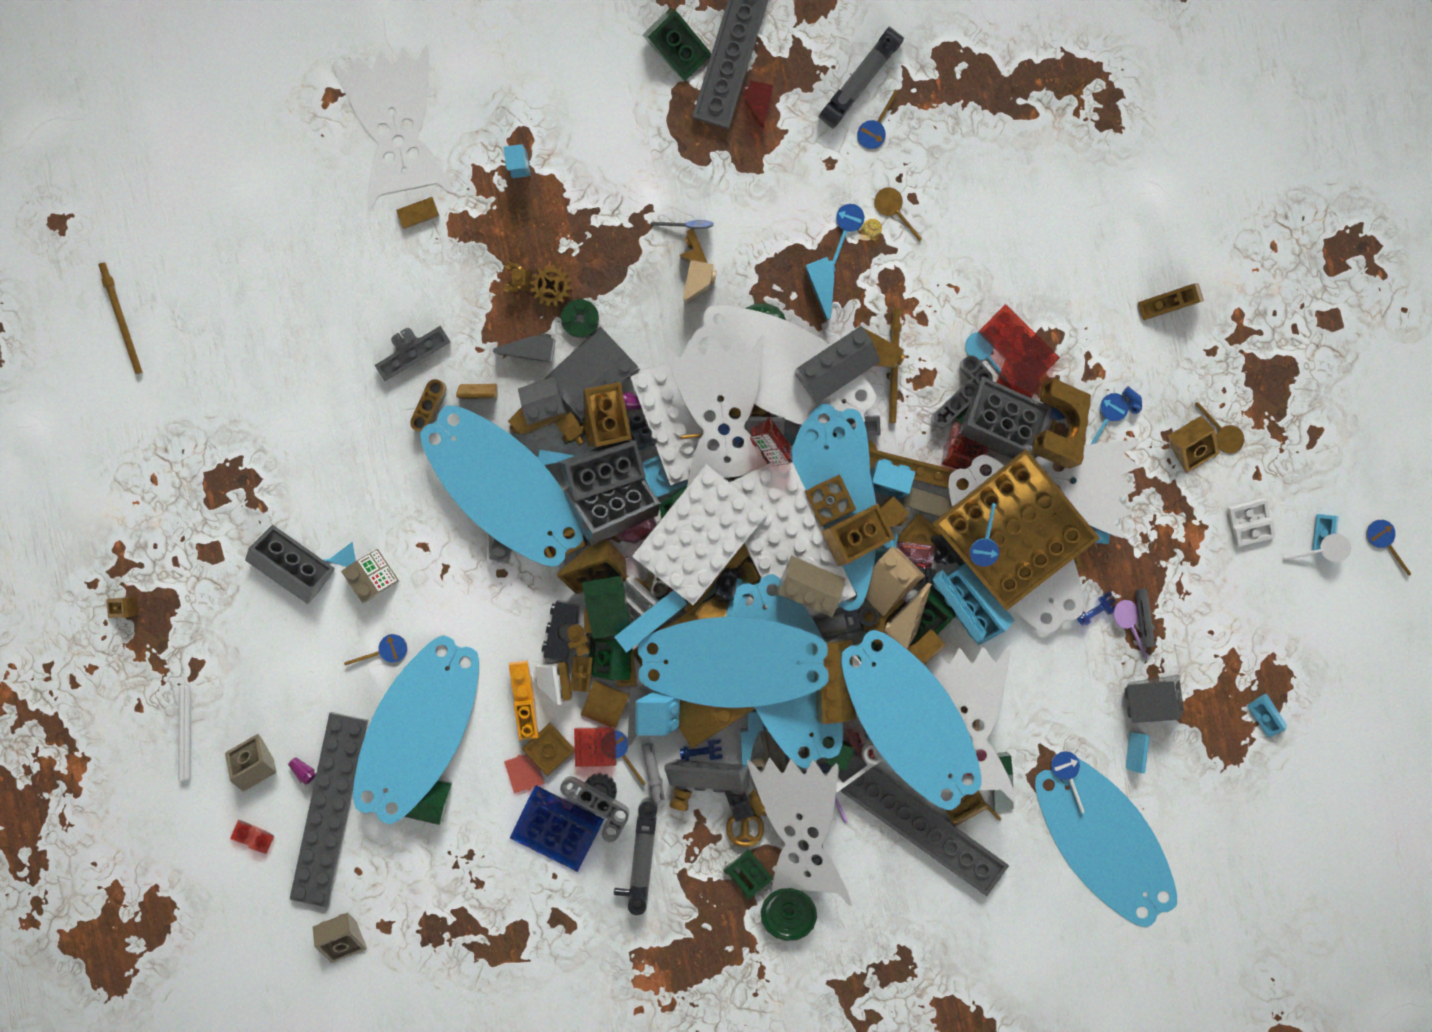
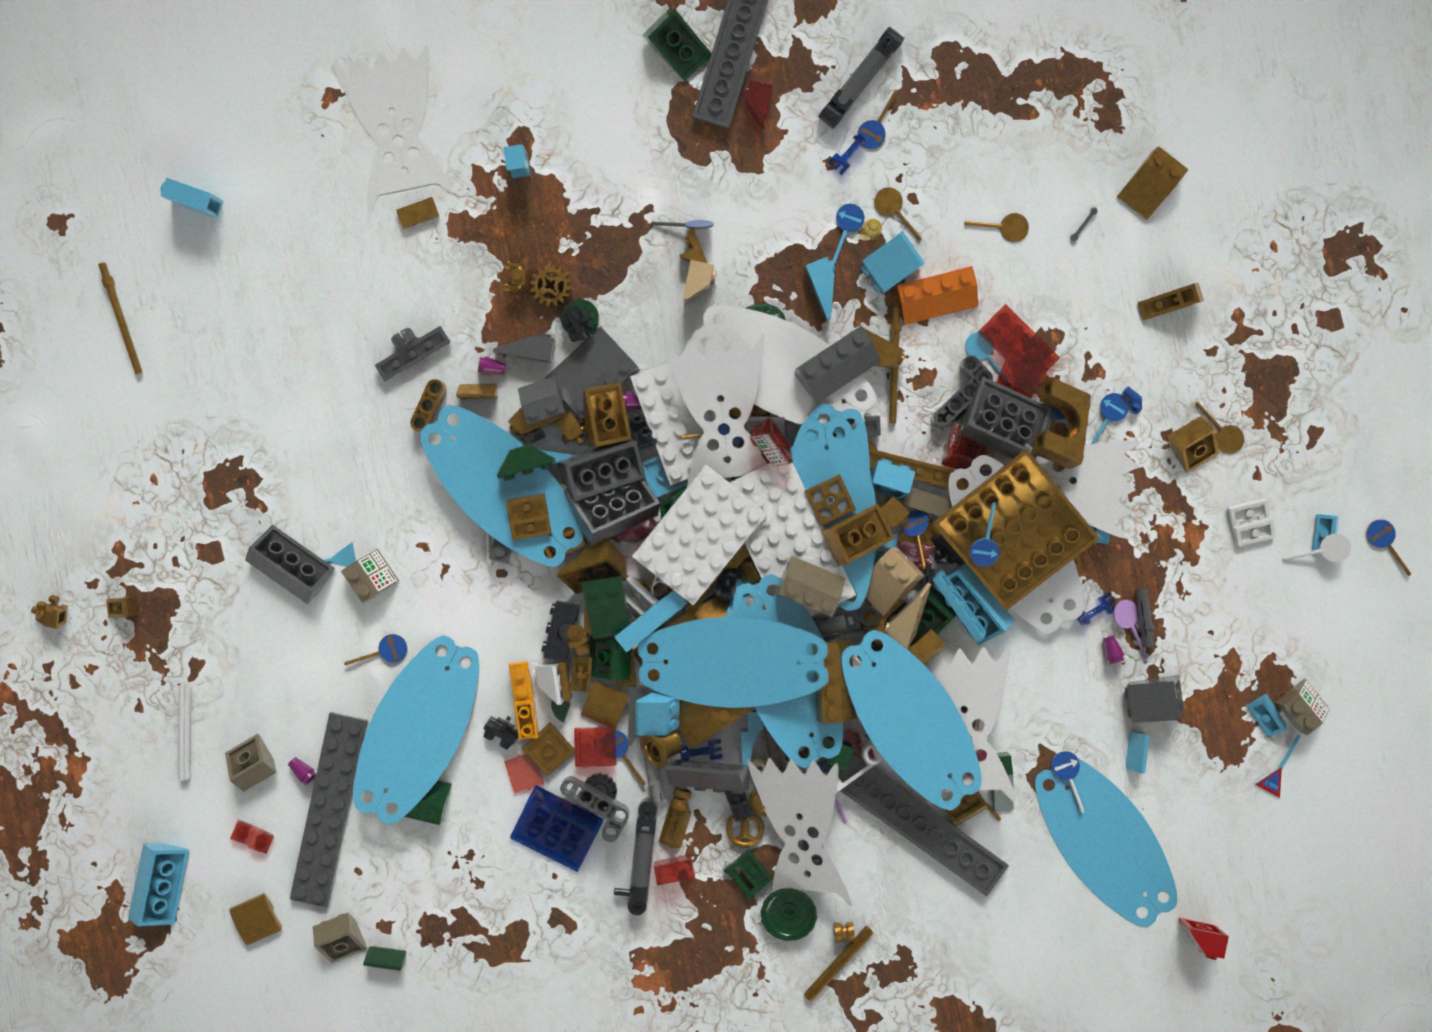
none -> pearl gold piece [31,595,68,629]
none -> medium azure slope [128,843,189,926]
none -> medium azure brick [160,177,223,219]
none -> pearl gold slope [229,893,282,946]
none -> dark green slope [363,946,407,971]
none -> magenta cone [477,356,506,375]
none -> black hips [483,716,519,750]
none -> dark green slope [497,444,556,481]
none -> pearl gold slope [506,493,552,541]
none -> dark grey tile [524,430,546,444]
none -> dark green tile [551,700,571,722]
none -> black hips [560,306,594,342]
none -> pearl gold piece [640,731,683,770]
none -> clear red panel [654,854,695,886]
none -> pearl gold slope [659,806,692,848]
none -> pearl gold axle [804,926,874,1002]
none -> clear blue hinge [828,133,867,176]
none -> pearl gold wheel [834,922,855,943]
none -> medium azure slope [860,231,925,295]
none -> orange slope [895,266,979,325]
none -> blue piece [901,510,929,569]
none -> pearl gold piece [964,213,1029,242]
none -> dark grey hinge [1070,207,1098,242]
none -> magenta cone [1103,635,1125,665]
none -> pearl gold slope [1117,146,1189,220]
none -> red slope [1178,918,1229,960]
none -> piece [1255,735,1301,798]
none -> dark tan slope [1275,678,1330,735]

